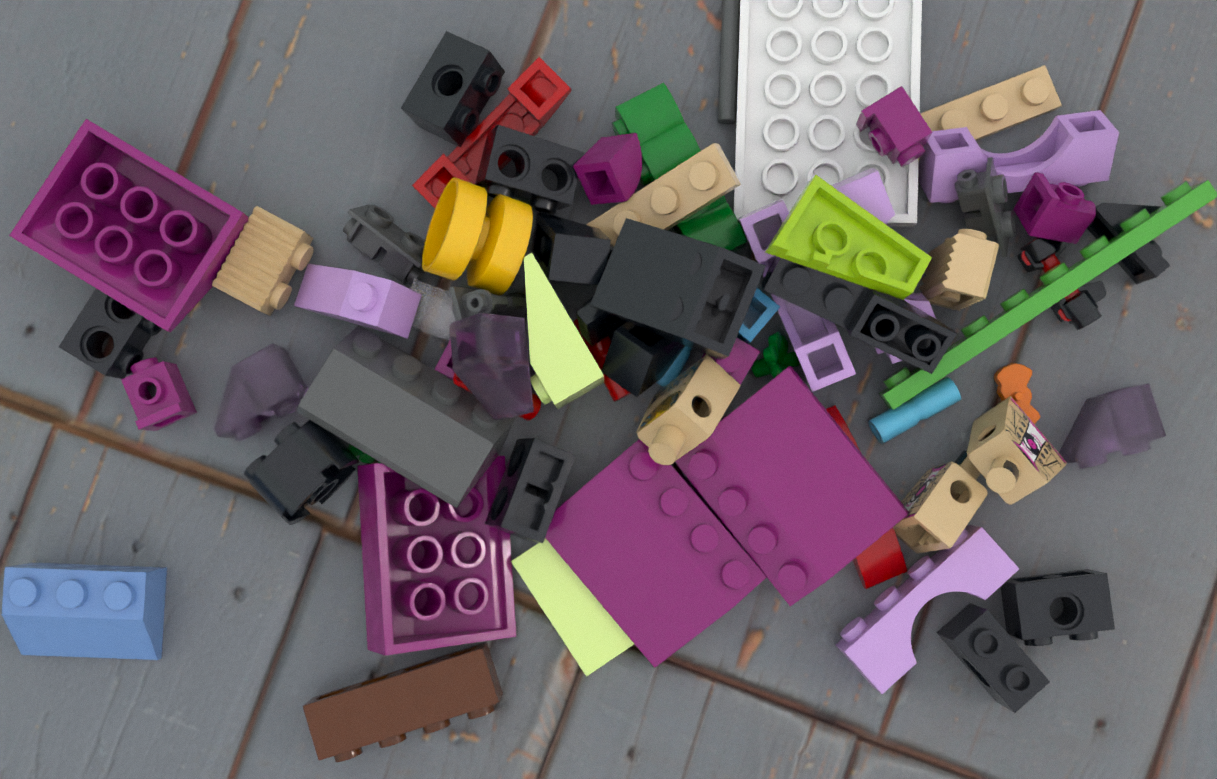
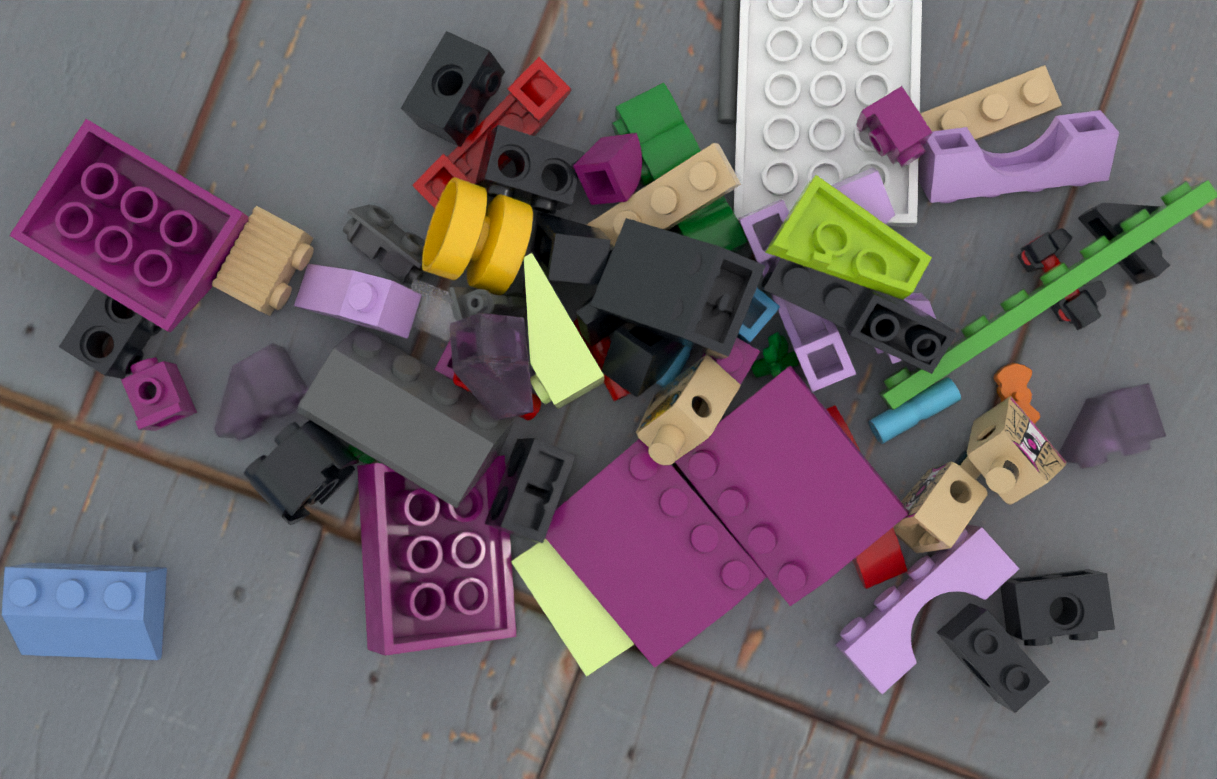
reddish brown brick [303,641,503,762] -> none
tan brick [919,229,999,311] -> none
dark grey hinge [955,157,1016,257] -> none
magenta brick [1013,172,1096,244] -> none

